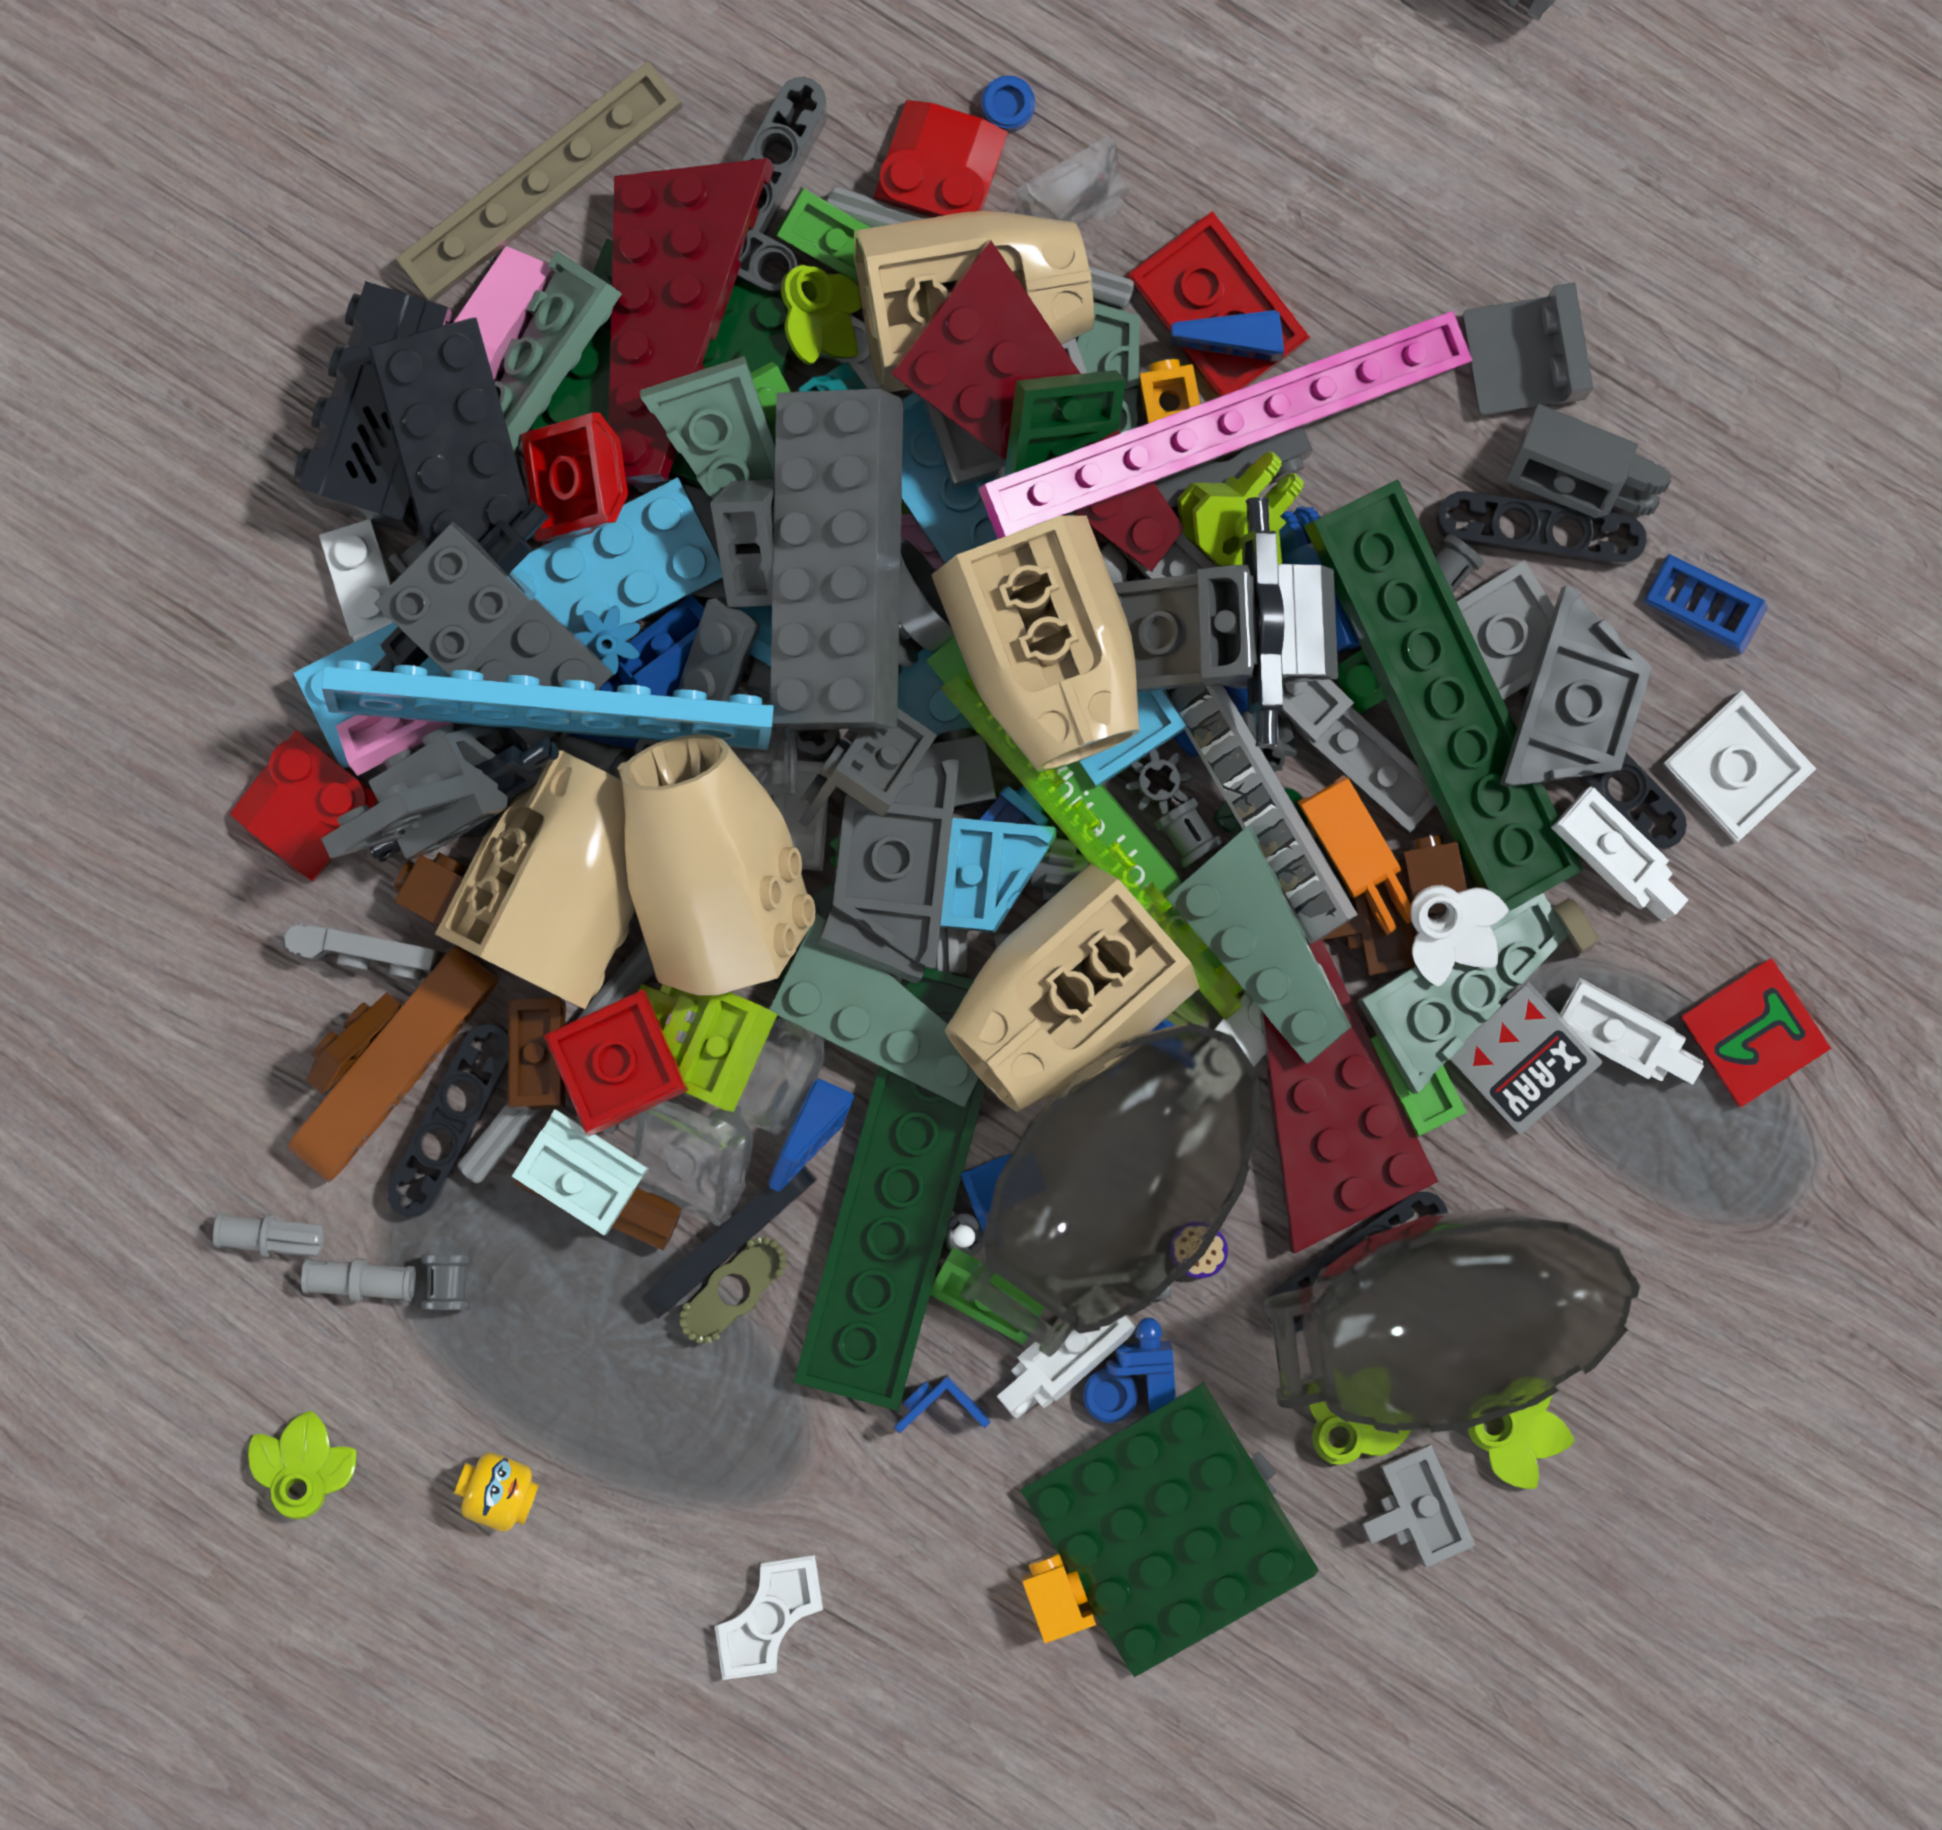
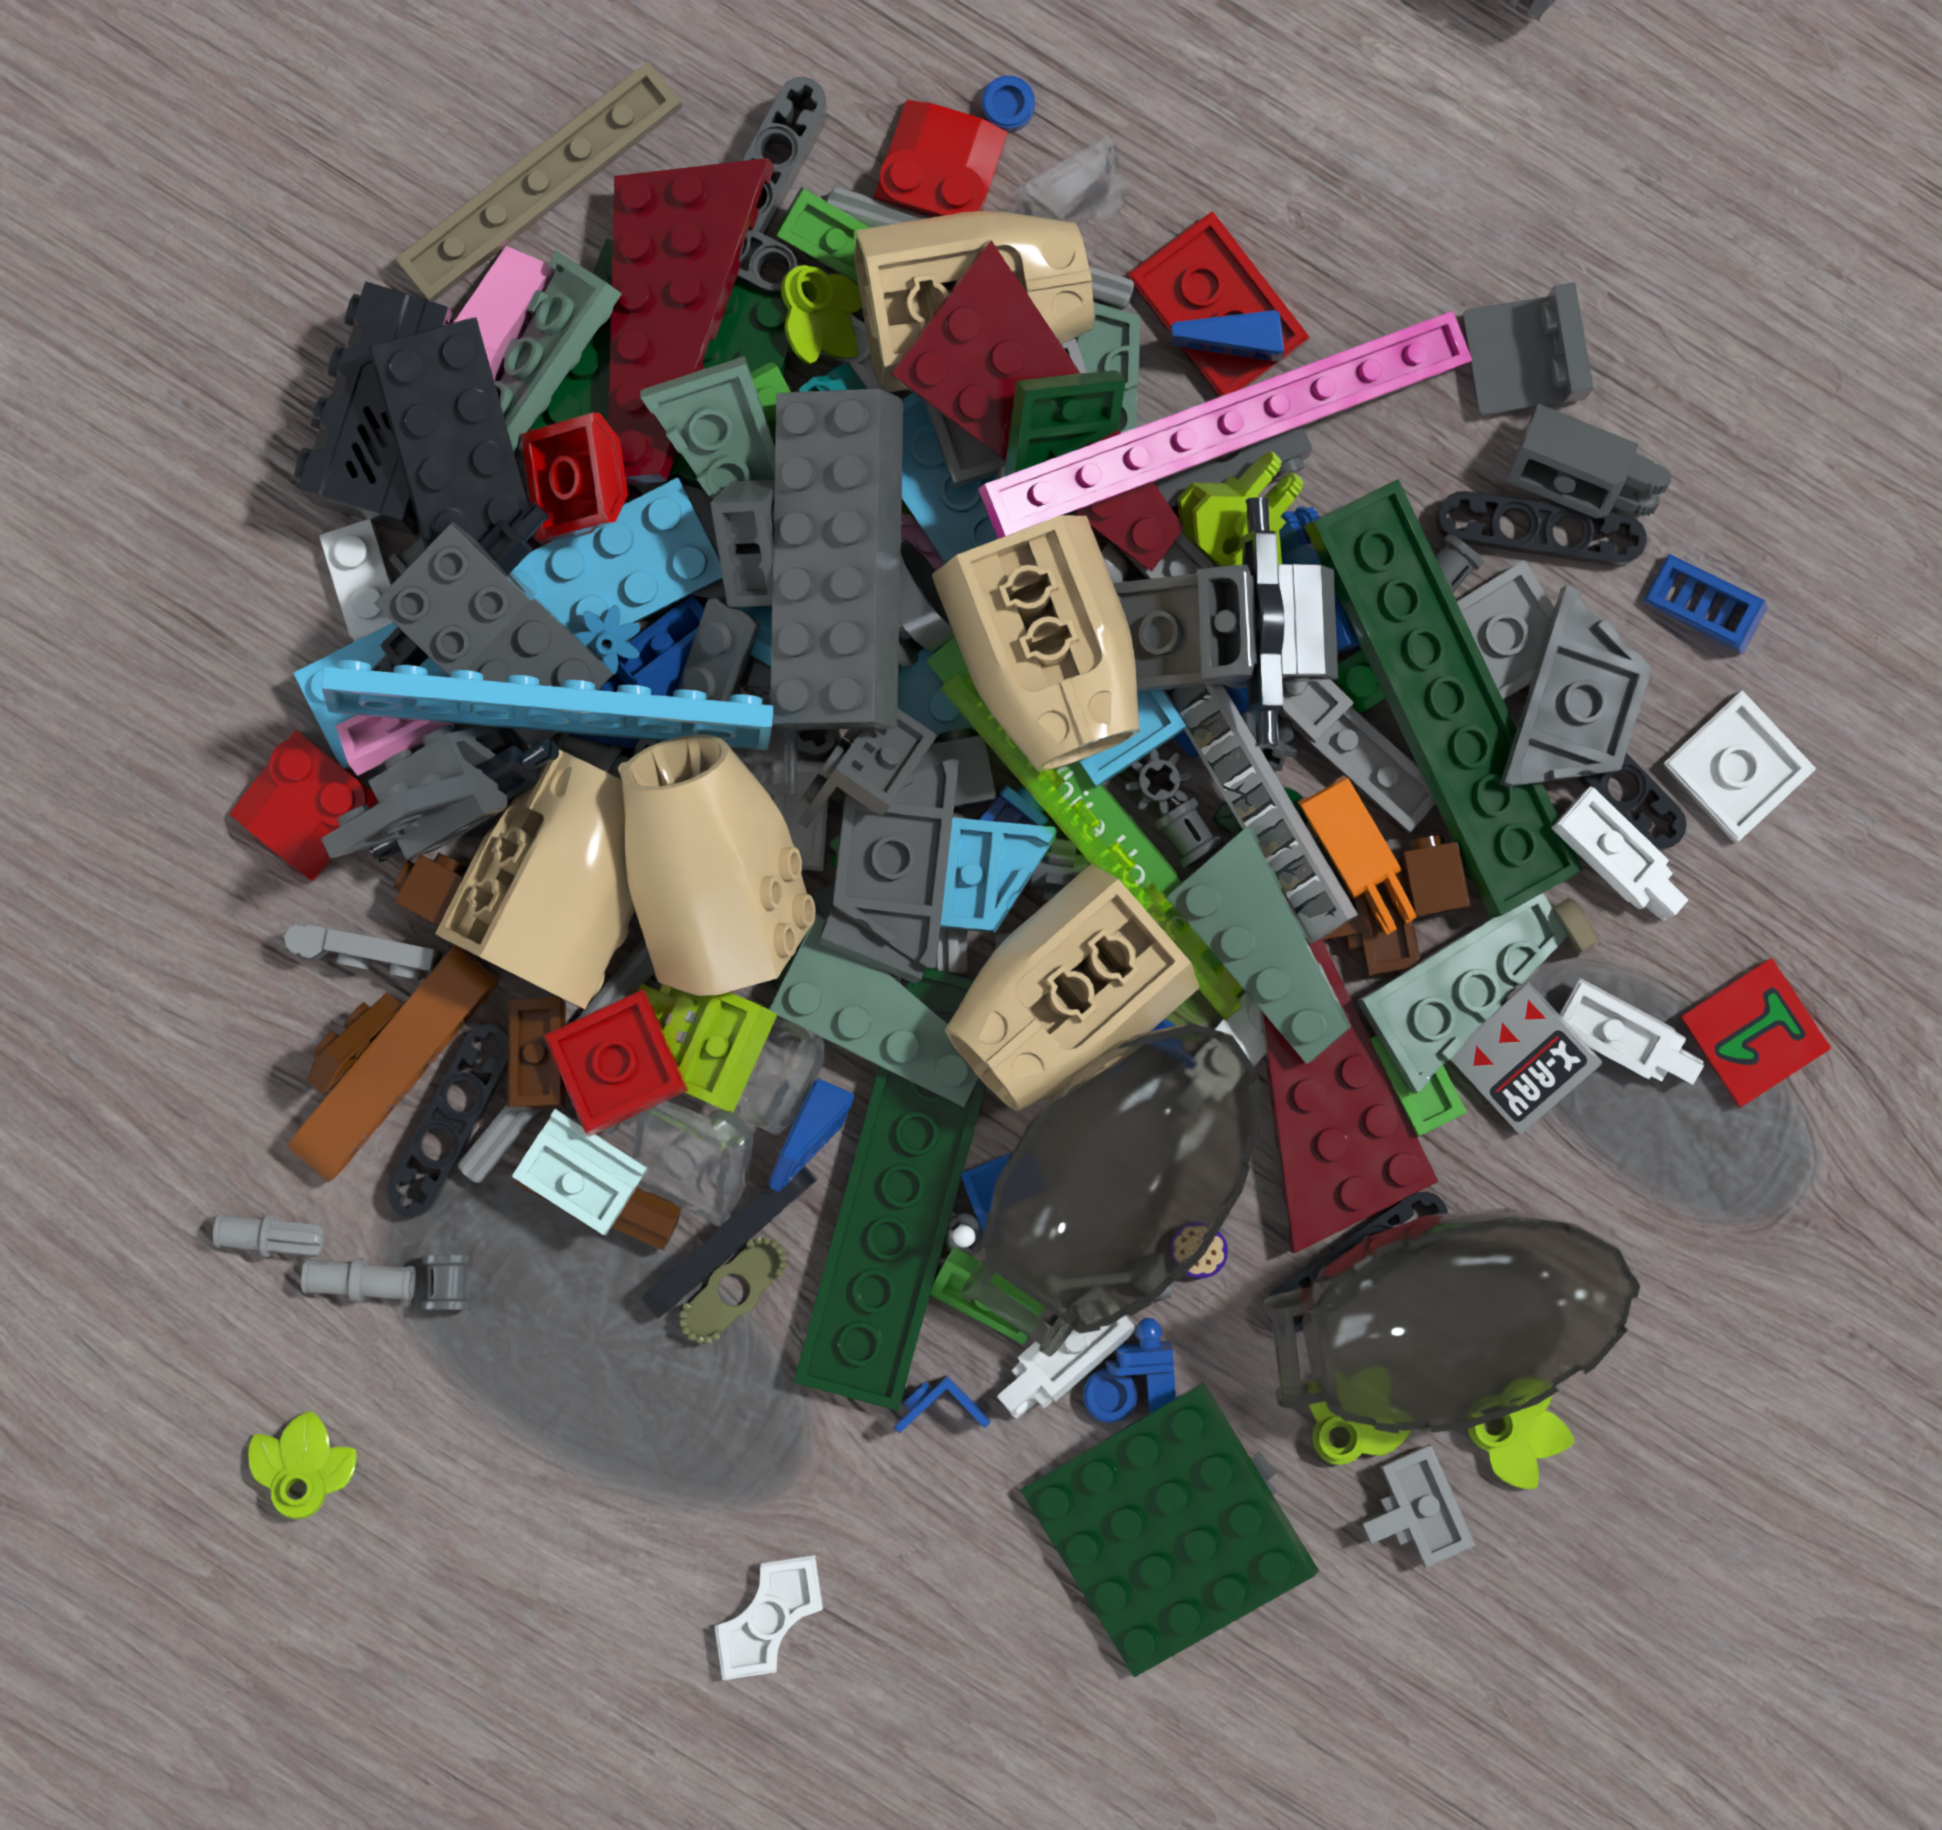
yellow head [454,1452,539,1532] -> none
light orange brick [1022,1553,1096,1644] -> none
light orange brick [1138,359,1200,424] -> none
white plate [1410,885,1509,986] -> none

